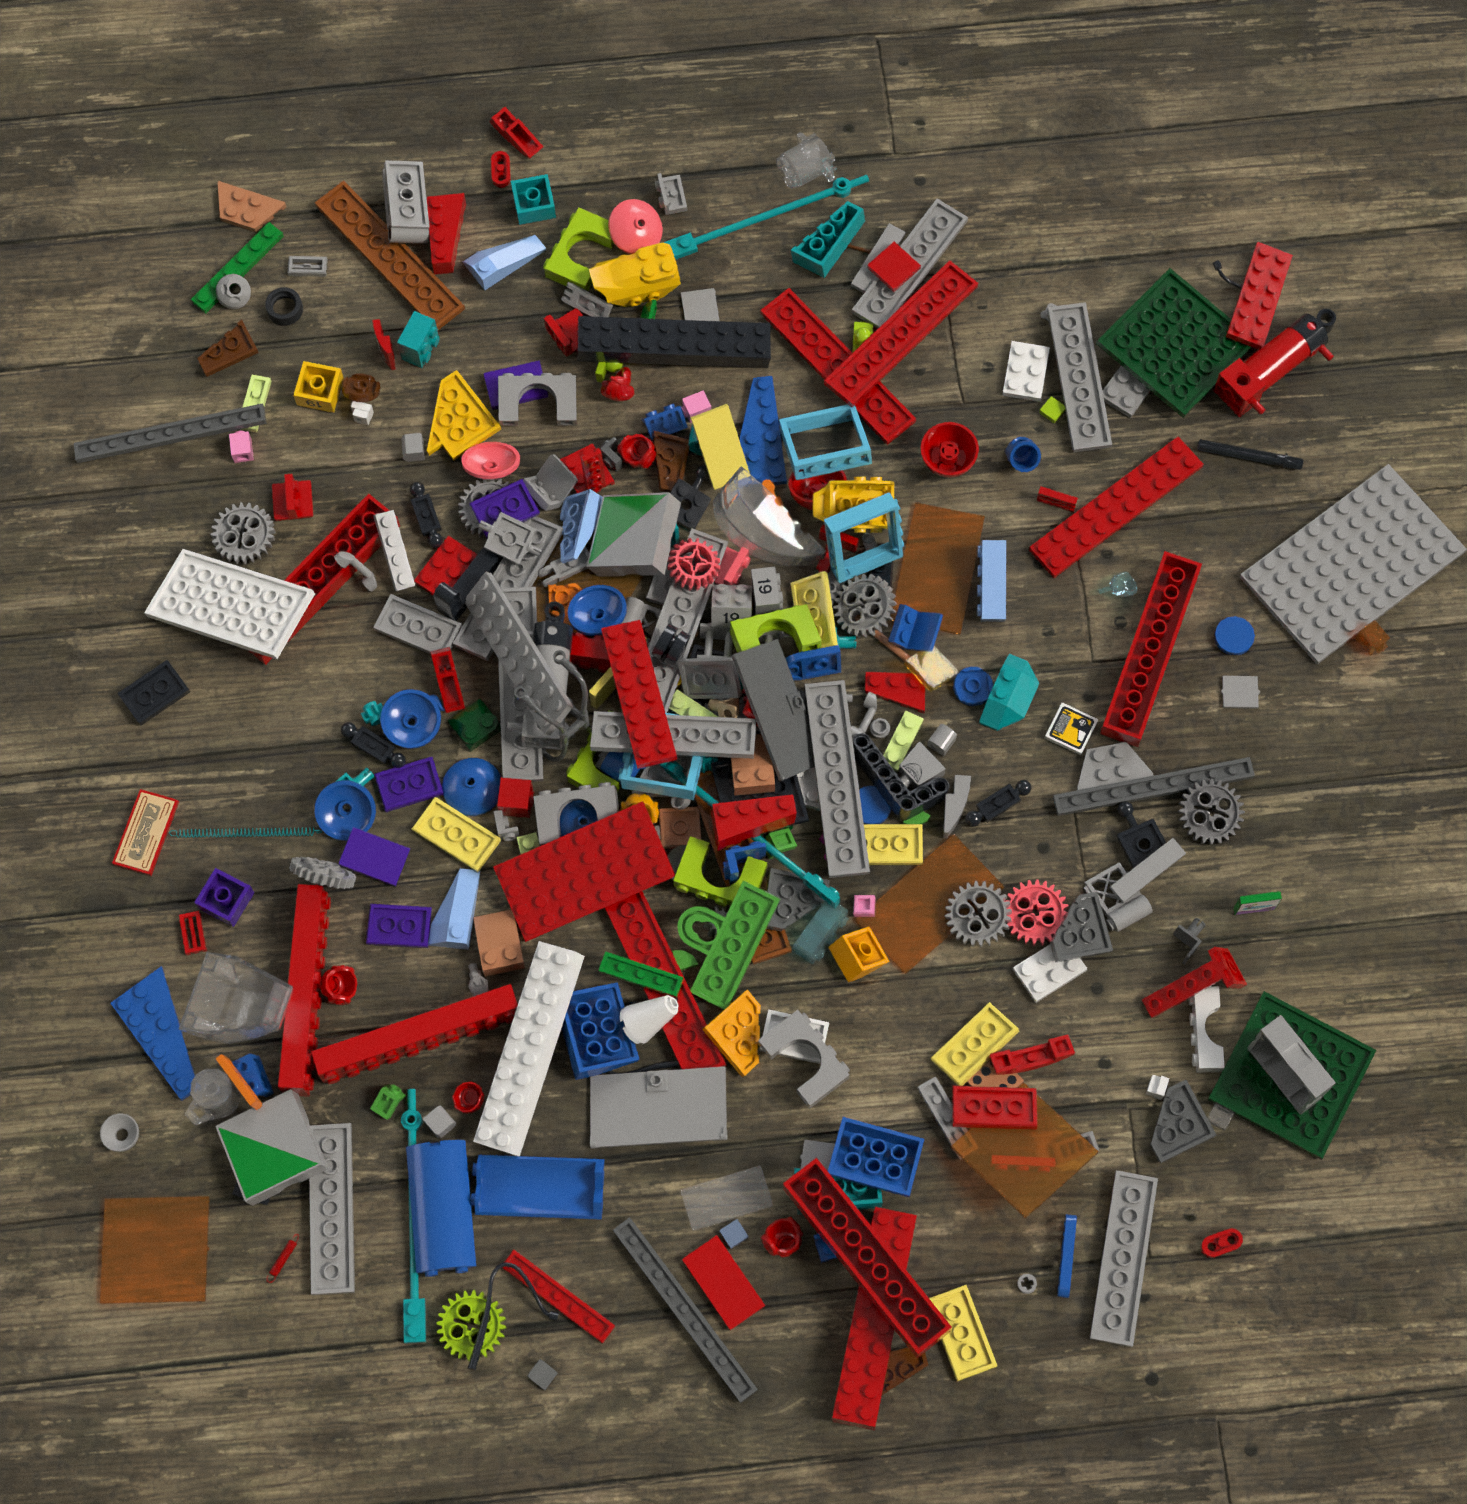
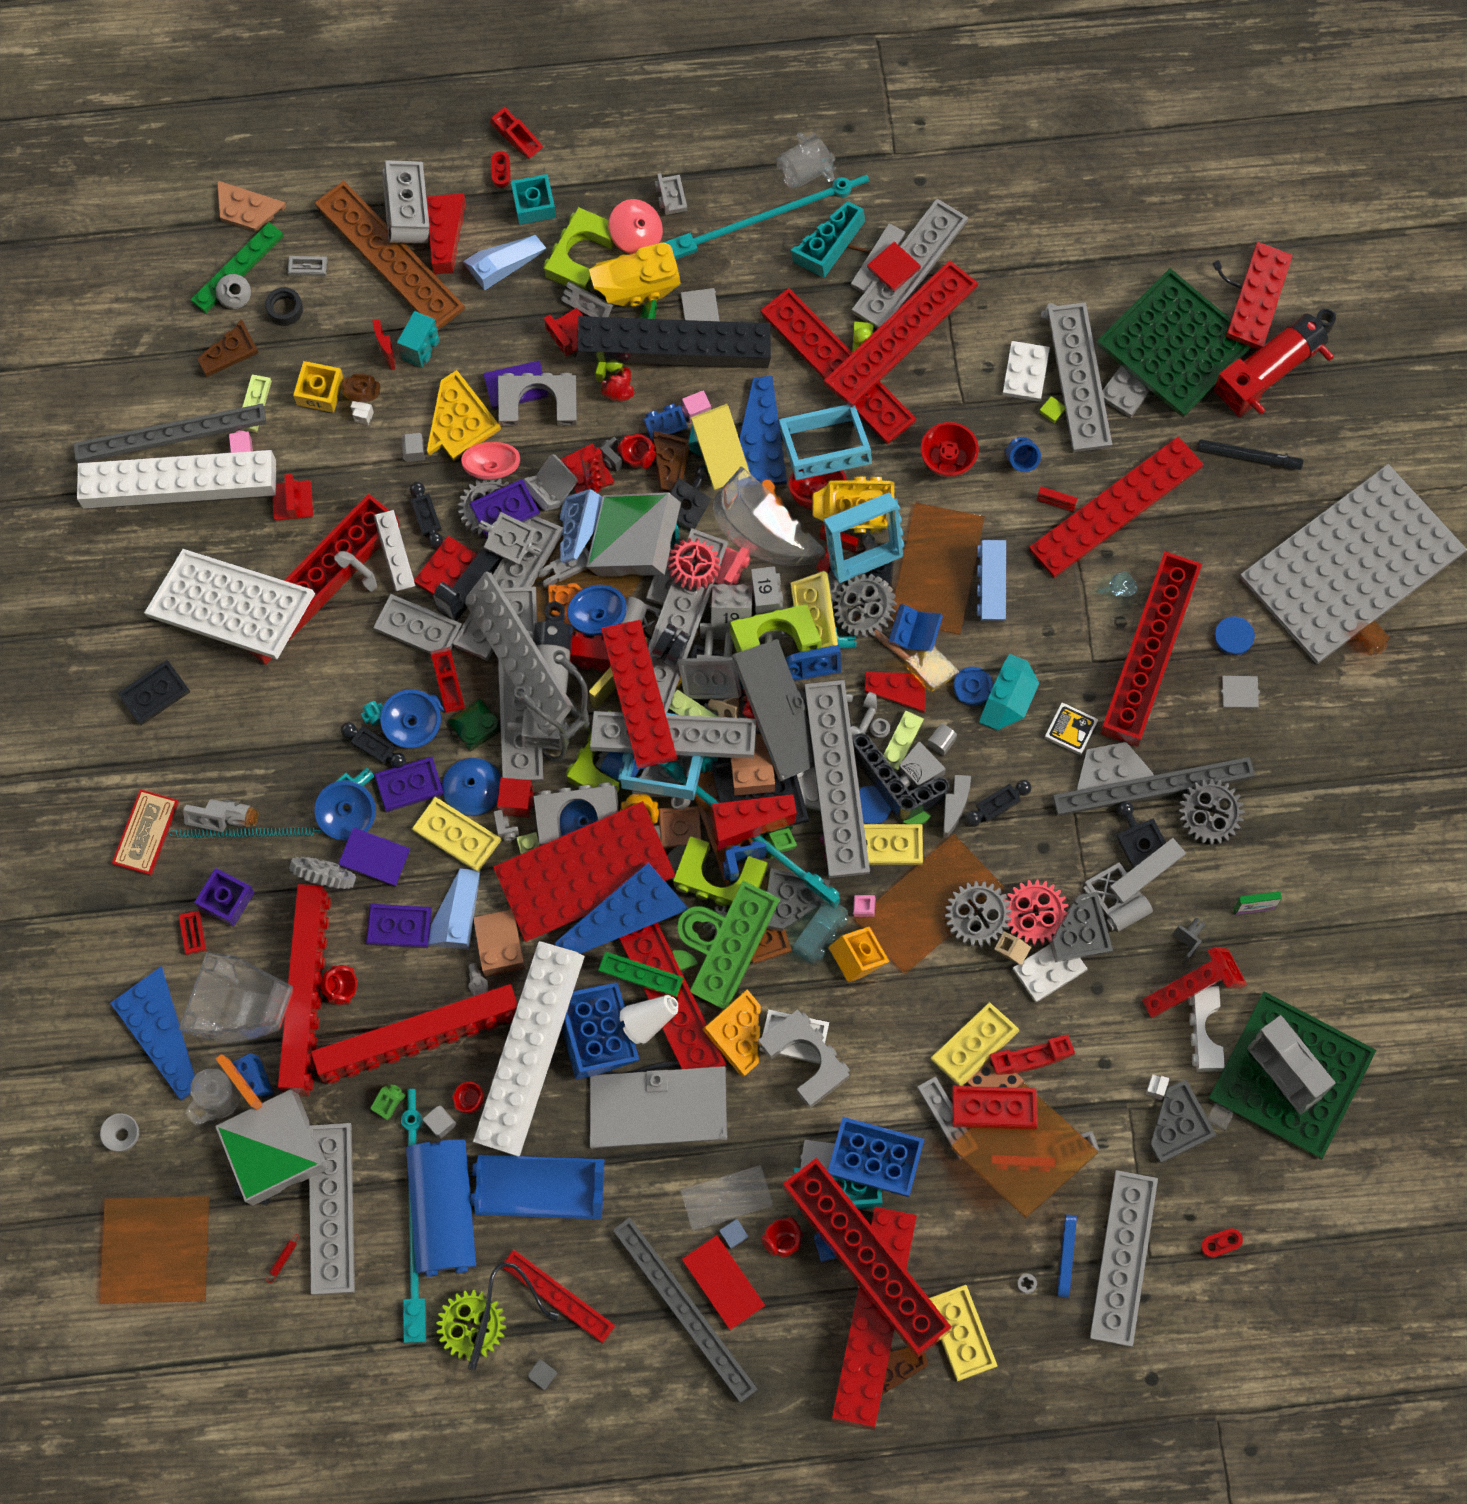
light grey gear [211,502,276,564] -> none
none -> white brick [77,450,276,508]
none -> light grey plate [183,799,259,832]
none -> blue wing [555,862,689,954]
none -> tan brick [994,932,1031,965]

